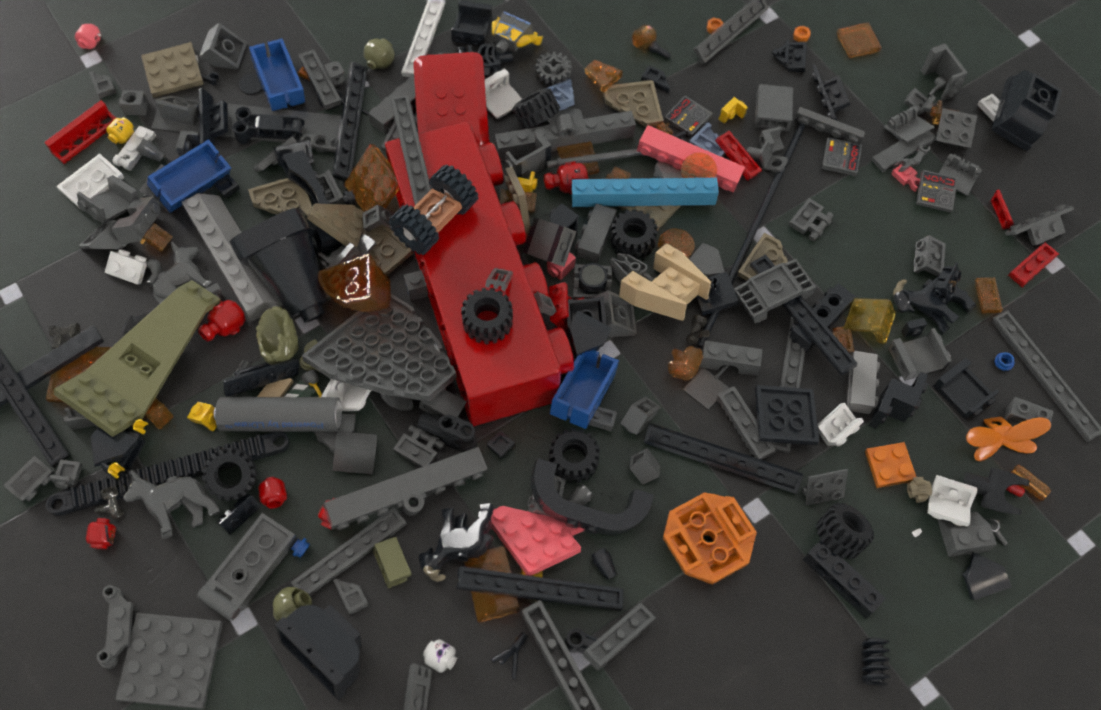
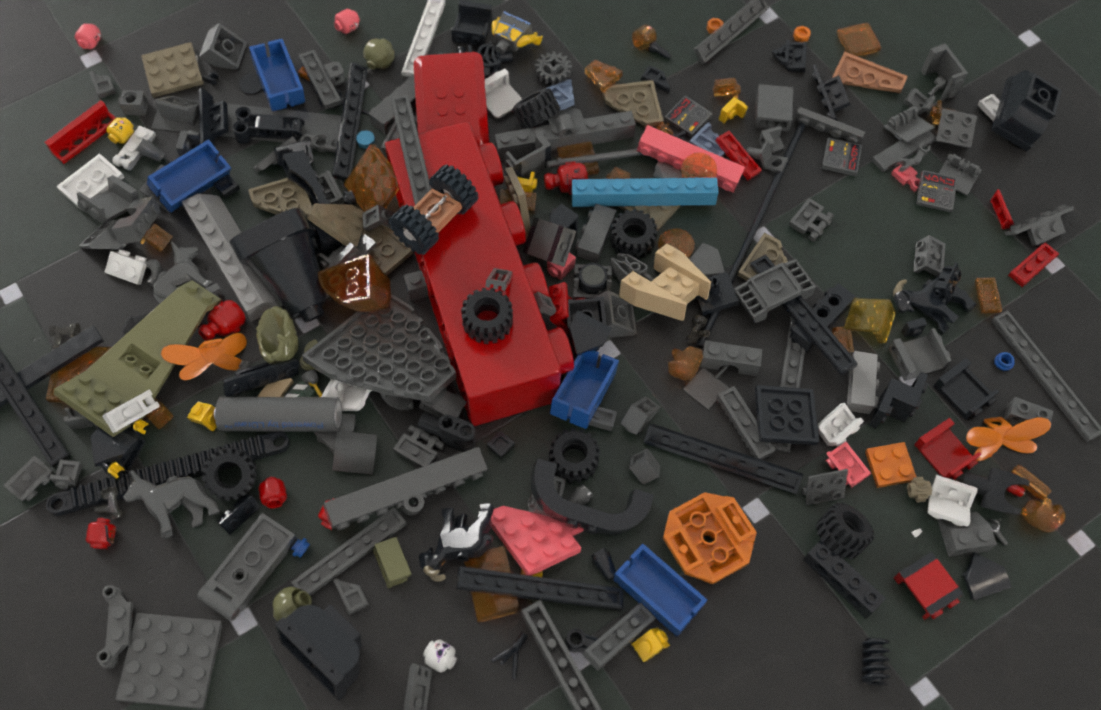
none -> white plate [102,389,160,433]
none -> orange piece [161,333,247,380]
none -> coral head [334,9,360,34]
none -> dark azure tile [357,131,375,149]
none -> blue piece [613,543,707,637]
none -> yellow bracket [632,628,670,662]
none -> clear orange bracket [713,77,741,99]
none -> coral bracket [826,442,871,488]
none -> nougat wing [832,52,908,93]
none -> red panel [894,552,963,620]
none -> red panel [914,418,982,480]
none -> clear orange hair [1022,498,1066,533]

